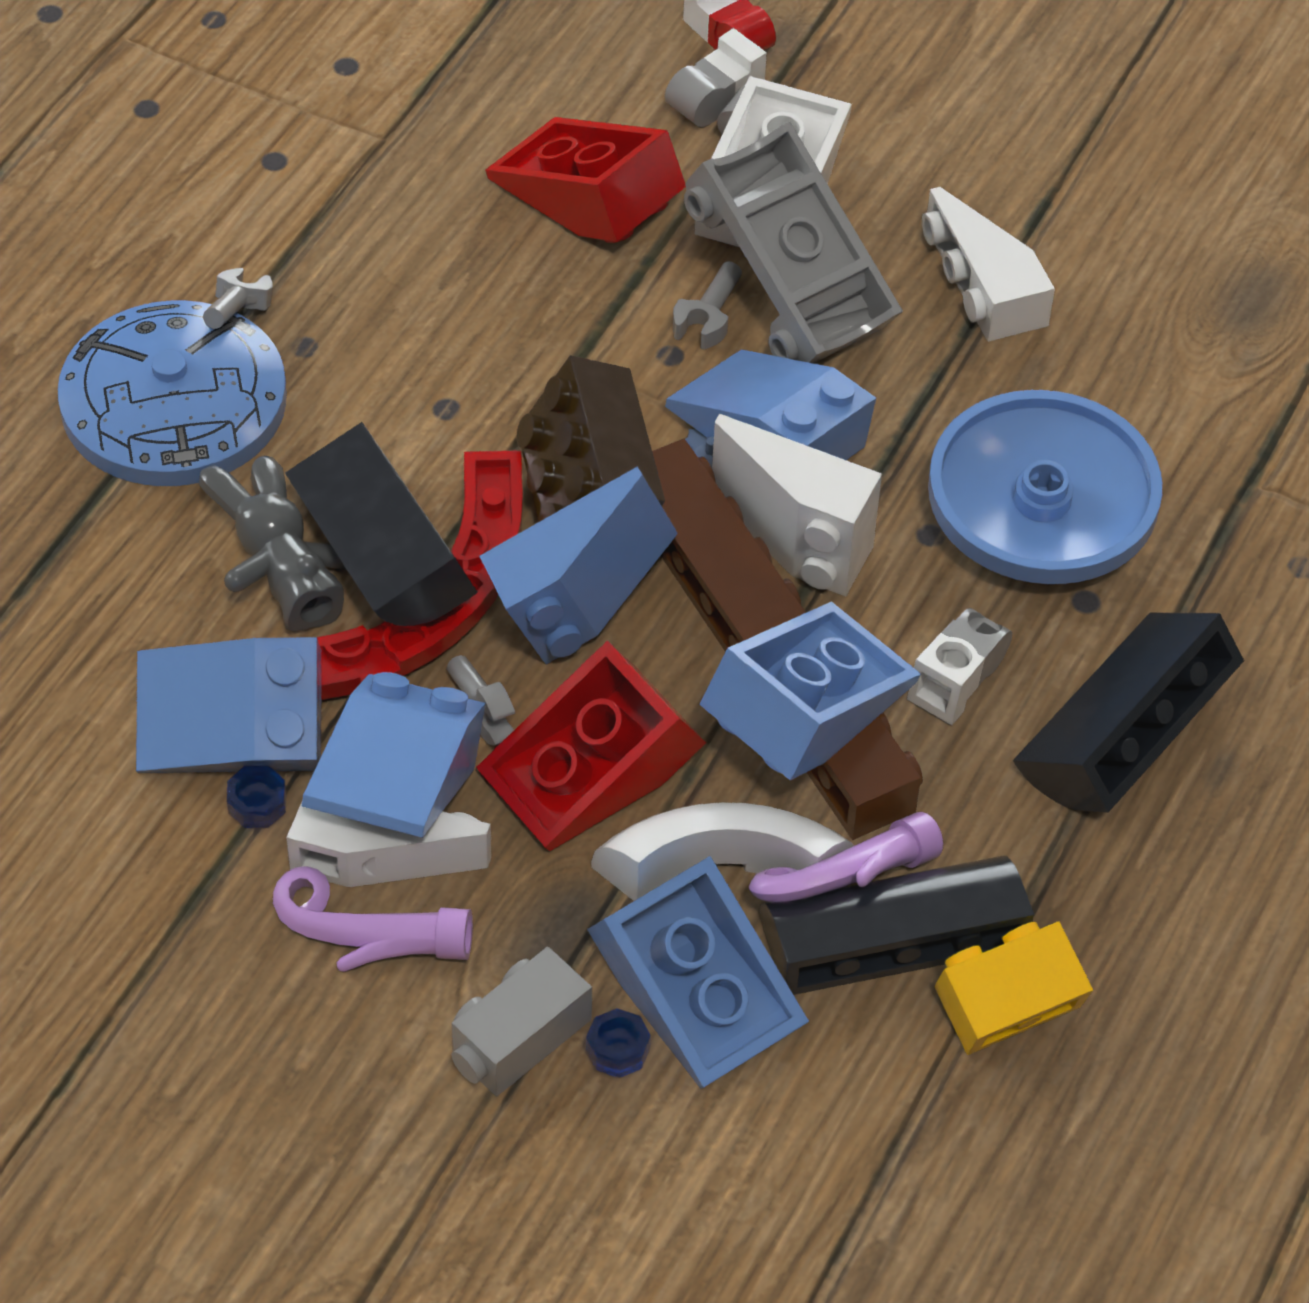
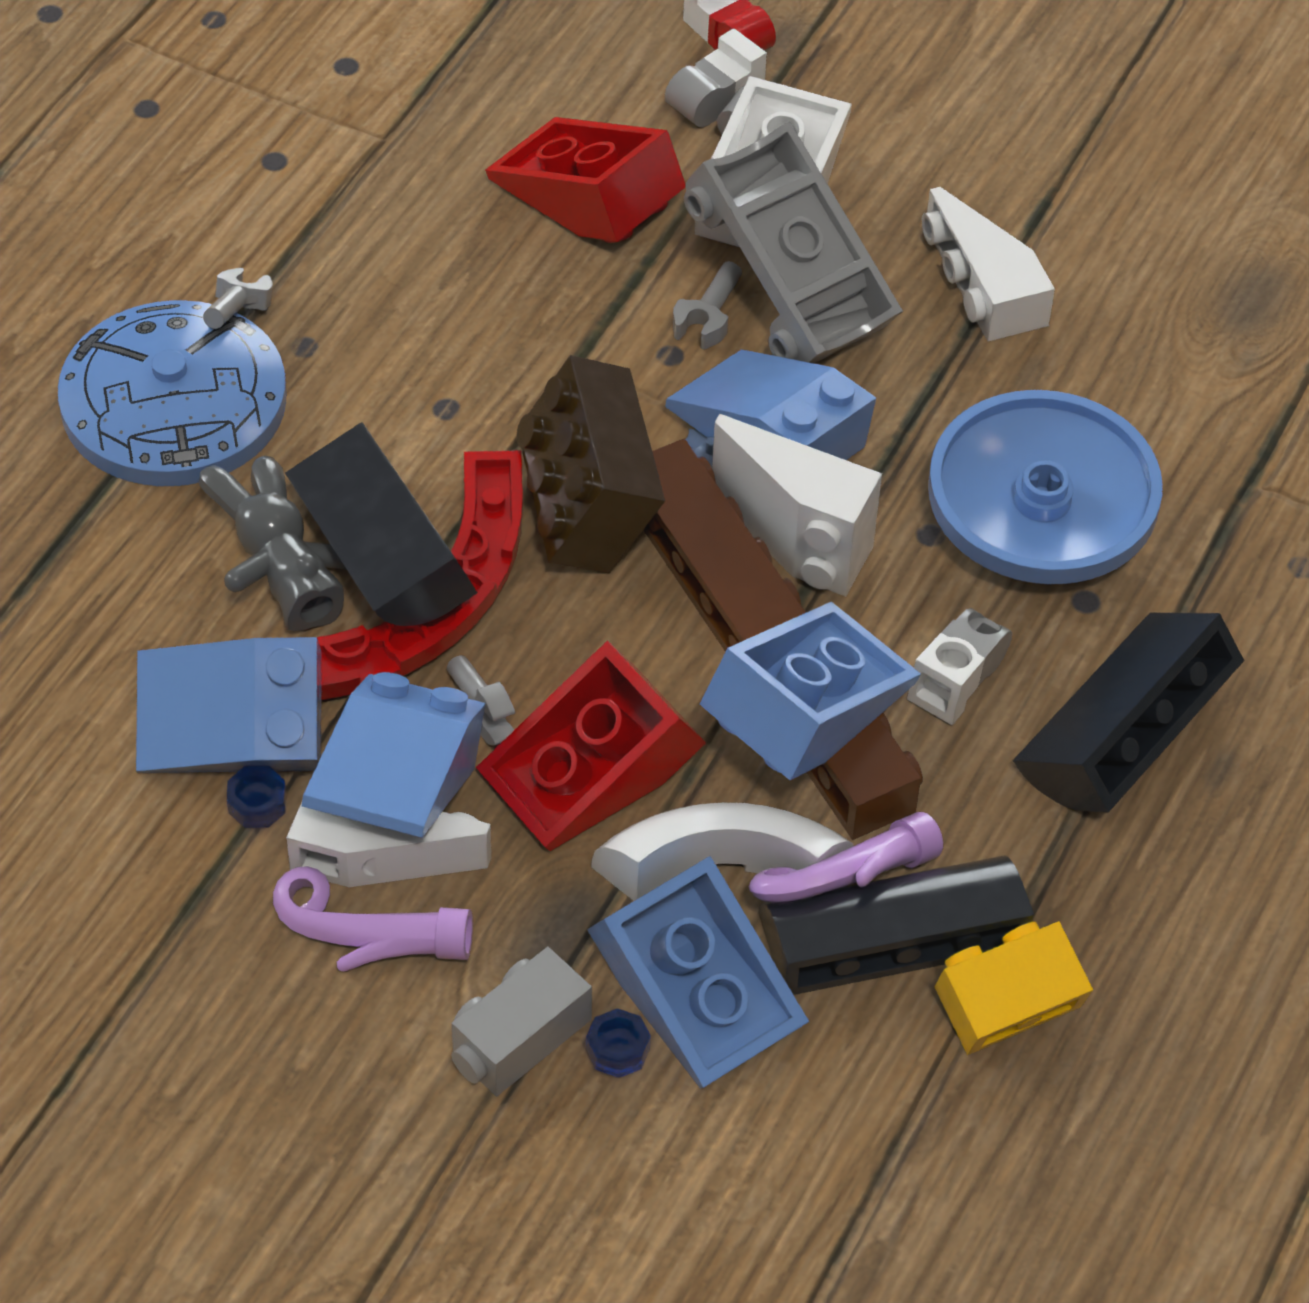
medium blue slope [480,466,678,664] -> none

